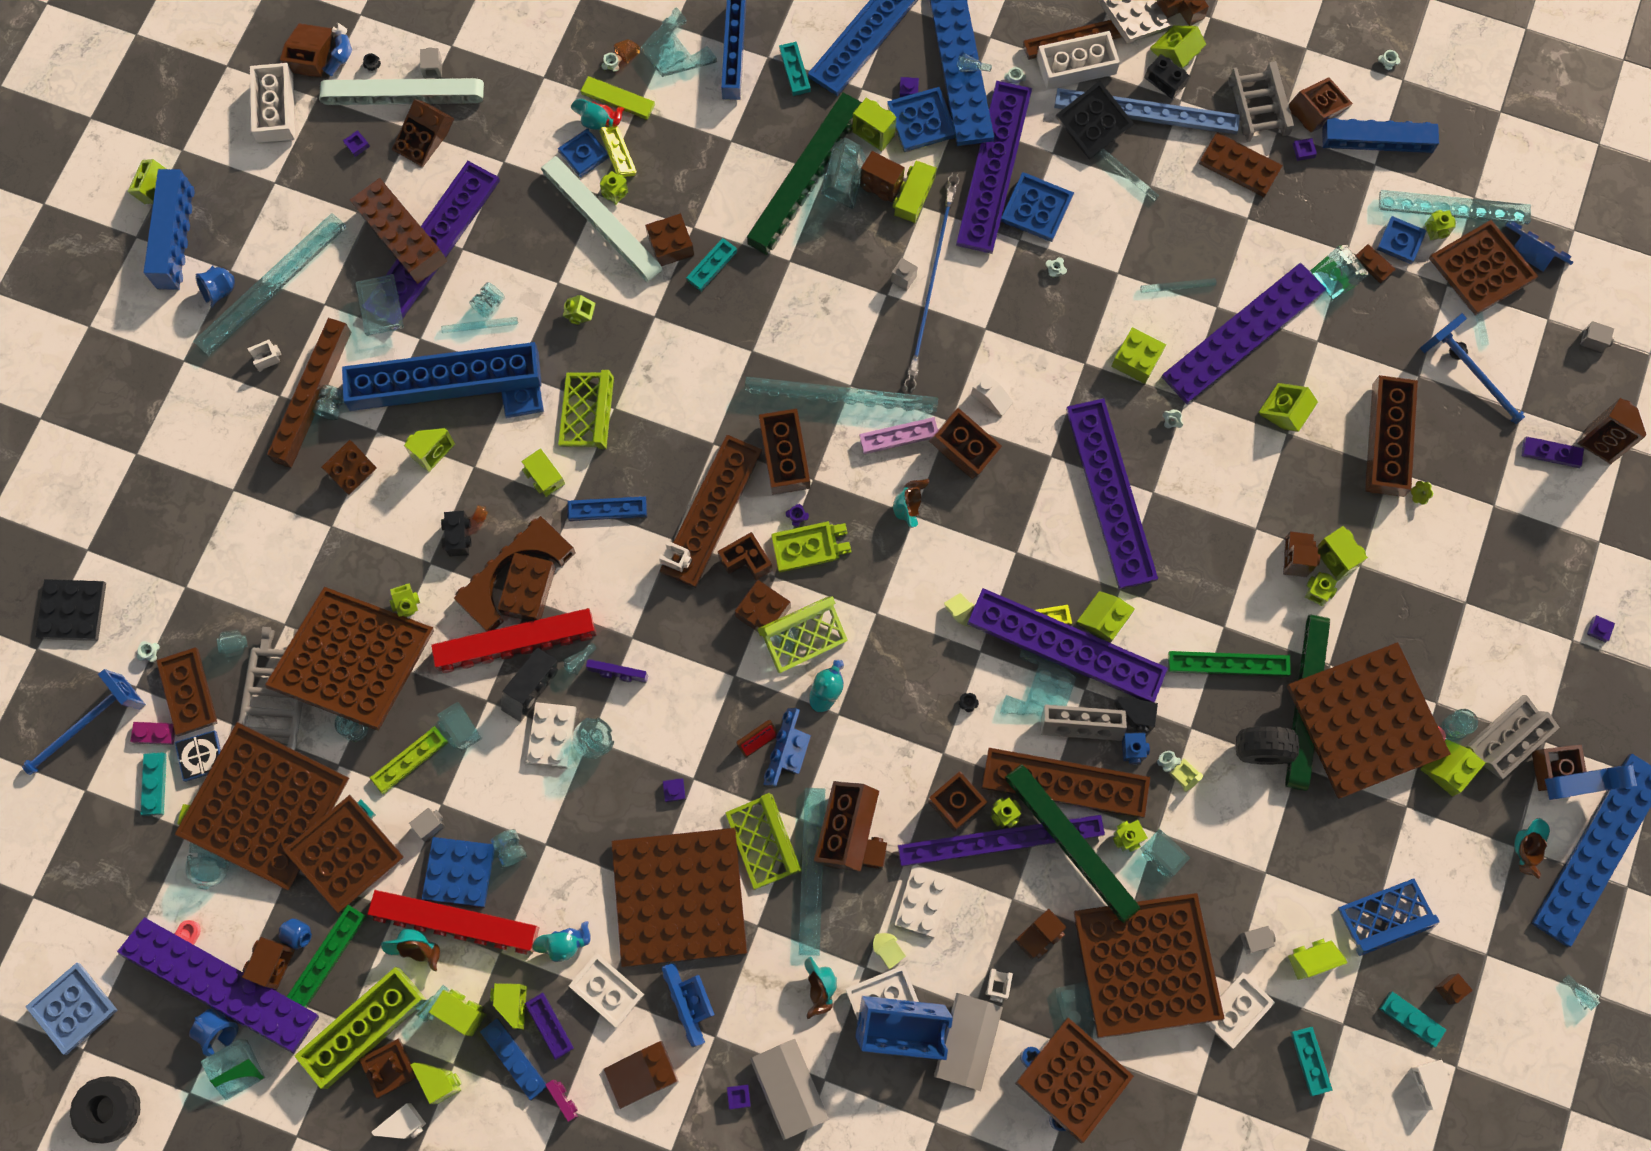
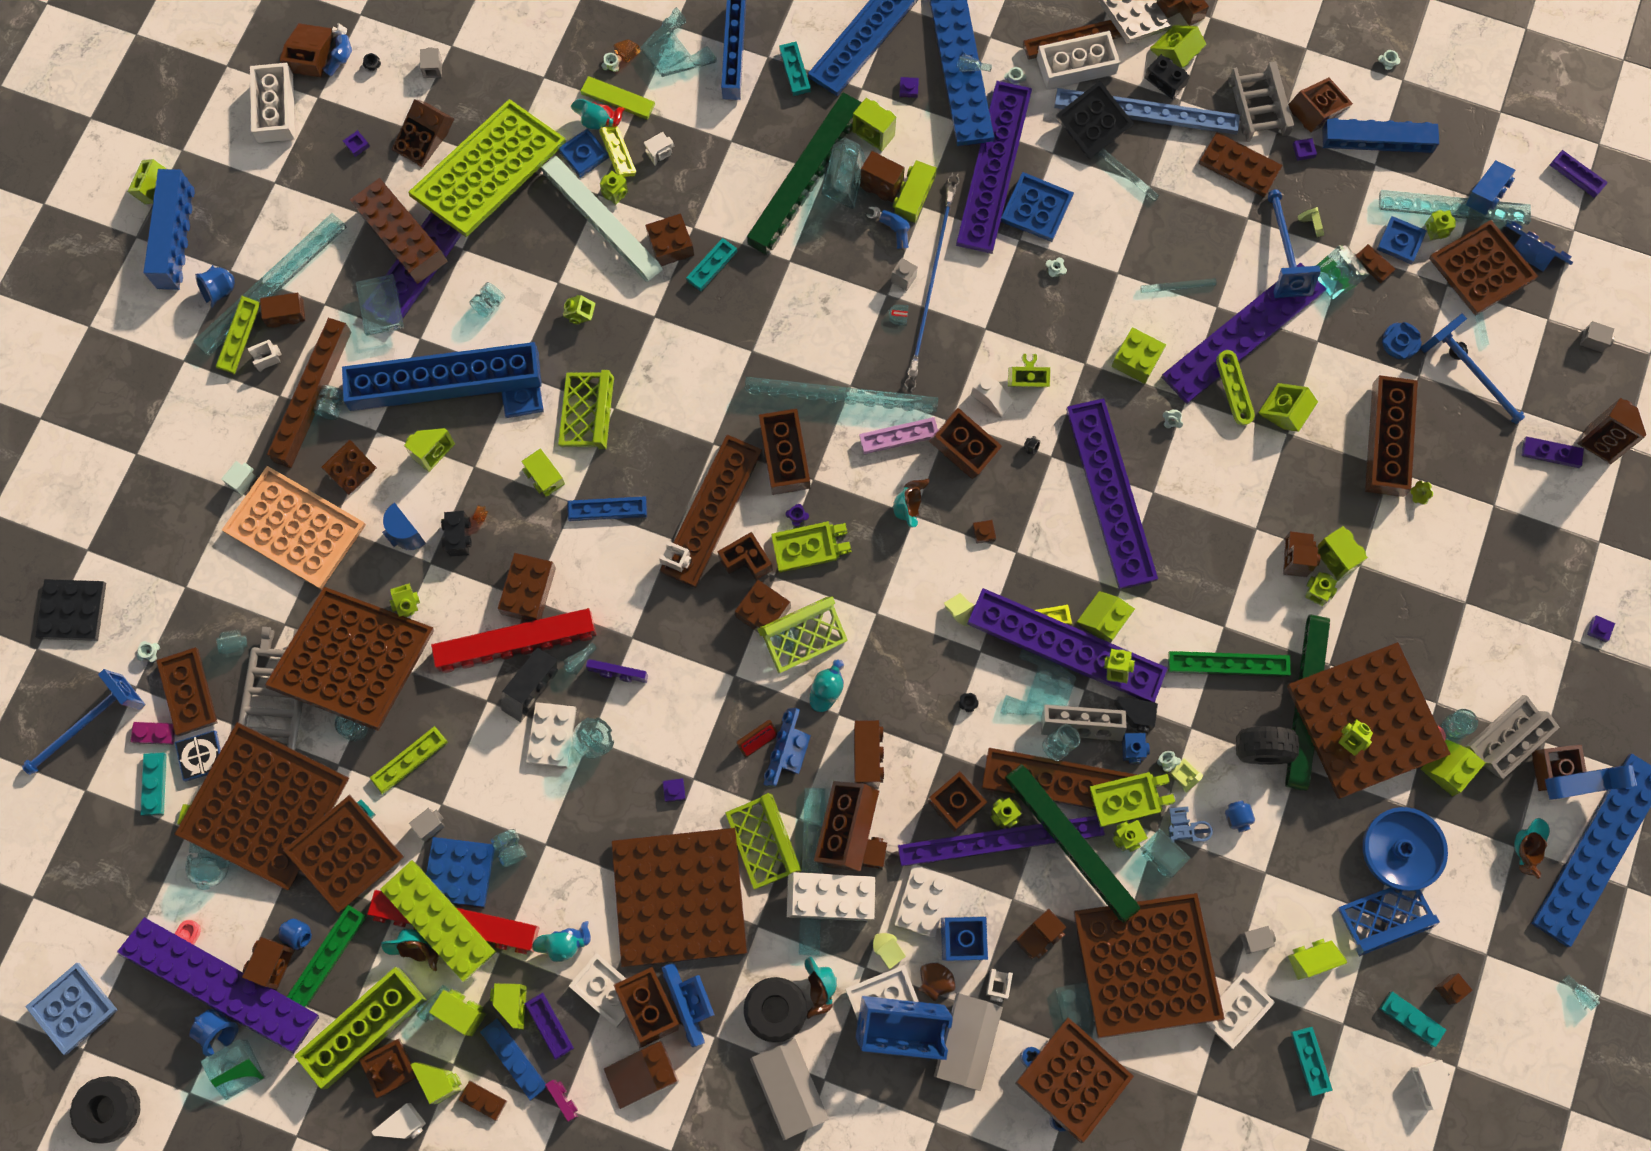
light aqua beam [319,78,484,105] -> none
clear light blue brick [437,702,482,752] -> none
clear light blue bar [441,317,518,333] -> none
reddish brown arch [454,516,576,632] -> none
dark purple plate [727,1085,751,1109] -> none
blue plate [887,87,956,152] -> none
none -> lime tile [216,296,261,375]
none -> light aqua brick [221,461,257,496]
none -> light nougat plate [222,466,366,590]
none -> reddish brown brick [260,292,305,327]
none -> lime plate [380,860,496,982]
none -> blue brick [382,502,426,550]
none -> lime plate [408,99,566,237]
none -> reddish brown plate [459,1081,507,1121]
none -> reddish brown slope [613,967,679,1049]
none -> white window [644,132,674,165]
none -> black tyre [744,977,807,1042]
none -> white brick [787,872,875,921]
none -> reddish brown brick [854,720,884,789]
none -> blue arm [867,207,910,249]
none -> clear light blue tile [889,305,909,326]
none -> reddish brown animal [918,963,955,1001]
none -> blue brick [941,916,988,961]
none -> reddish brown plate [972,520,996,544]
none -> lime brick [1008,353,1051,387]
none -> black plate [1024,436,1040,454]
none -> clear light blue wheel [1042,724,1080,761]
none -> lime tile [1089,772,1176,828]
none -> lime brick [1104,649,1135,683]
none -> medium blue piece [1168,806,1213,843]
none -> lime plate [1216,350,1255,425]
none -> blue head [1225,801,1255,833]
none -> blue tile [1268,189,1321,298]
none -> yellowish green tile [1298,207,1324,237]
none -> lime brick [1338,719,1373,756]
none -> blue dish [1363,807,1448,891]
none -> blue tile [1382,322,1422,360]
none -> blue brick [1466,160,1516,215]
none -> dark purple plate [1549,150,1608,198]

